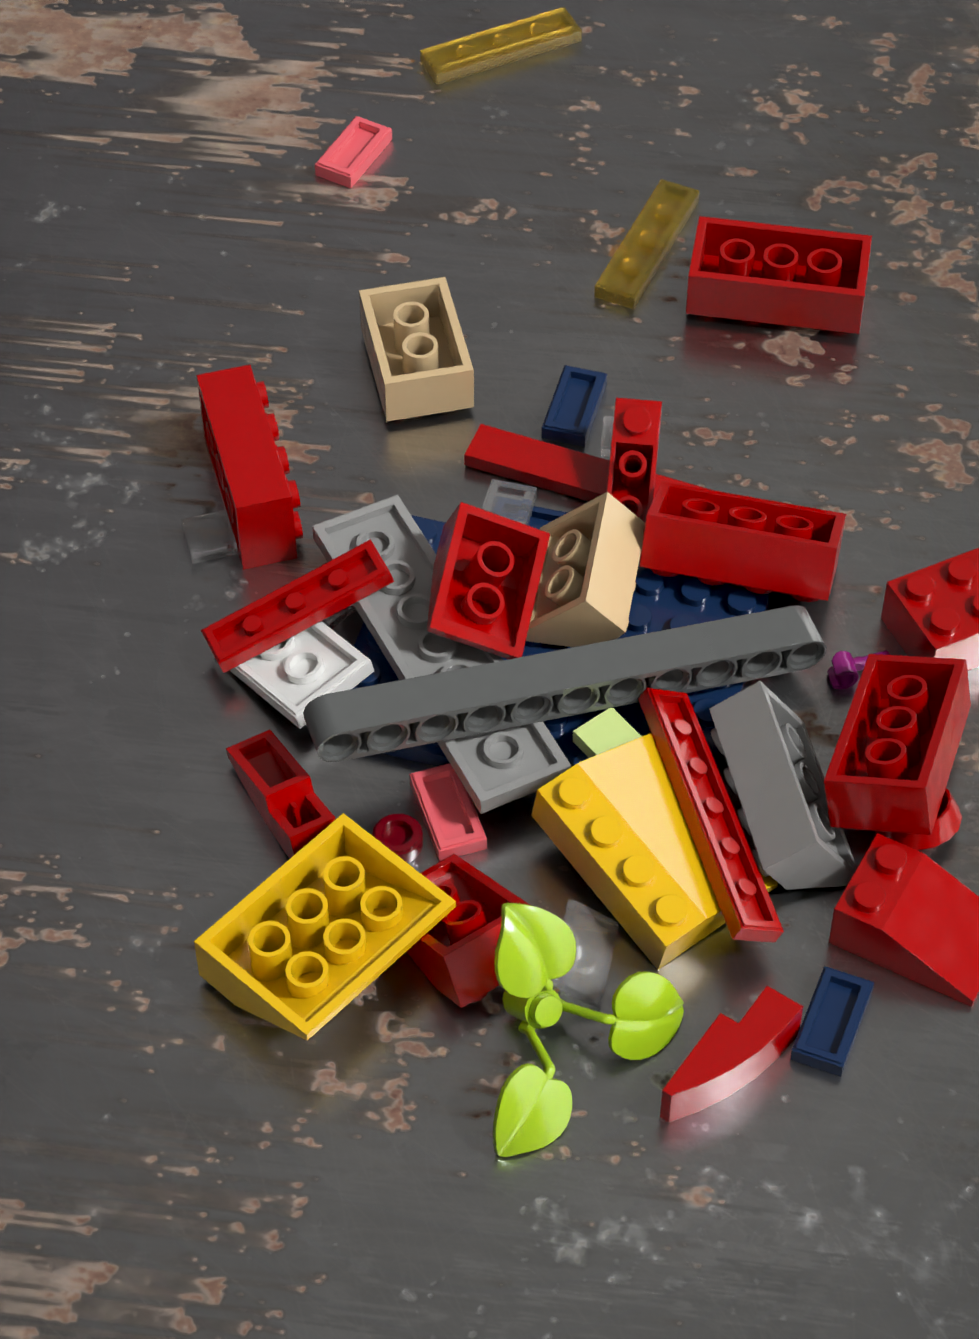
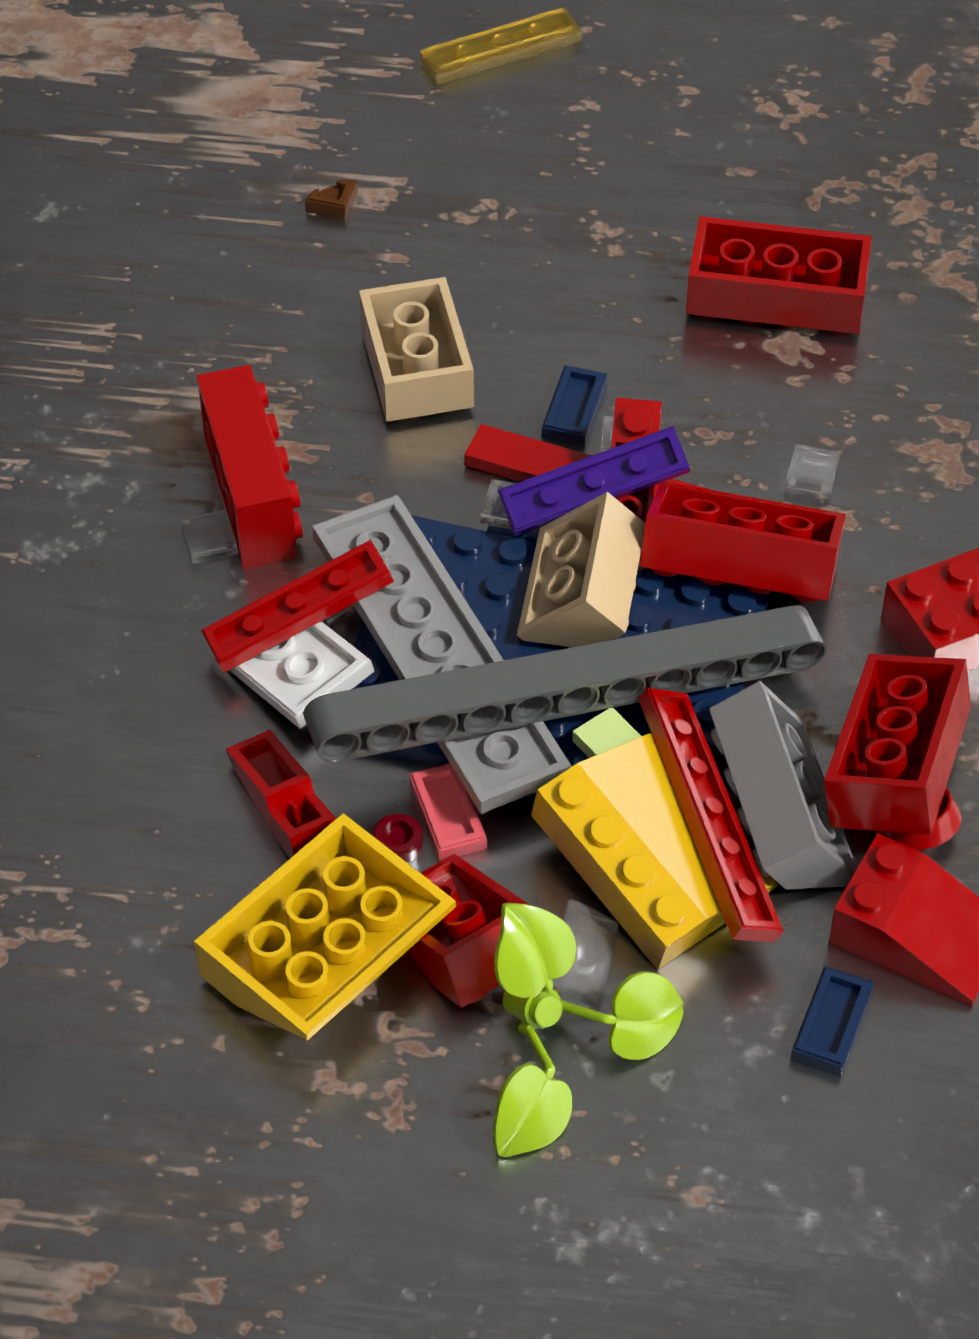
coral tile [315,116,392,189] -> none
red slope [427,502,550,659] -> none
clear yellow tile [594,179,700,309] -> none
red slope [660,986,803,1122] -> none
magenta hand [827,650,890,689] -> none
none -> reddish brown tile [305,180,358,219]
none -> dark purple tile [498,426,690,537]
none -> clear tile [785,444,840,496]

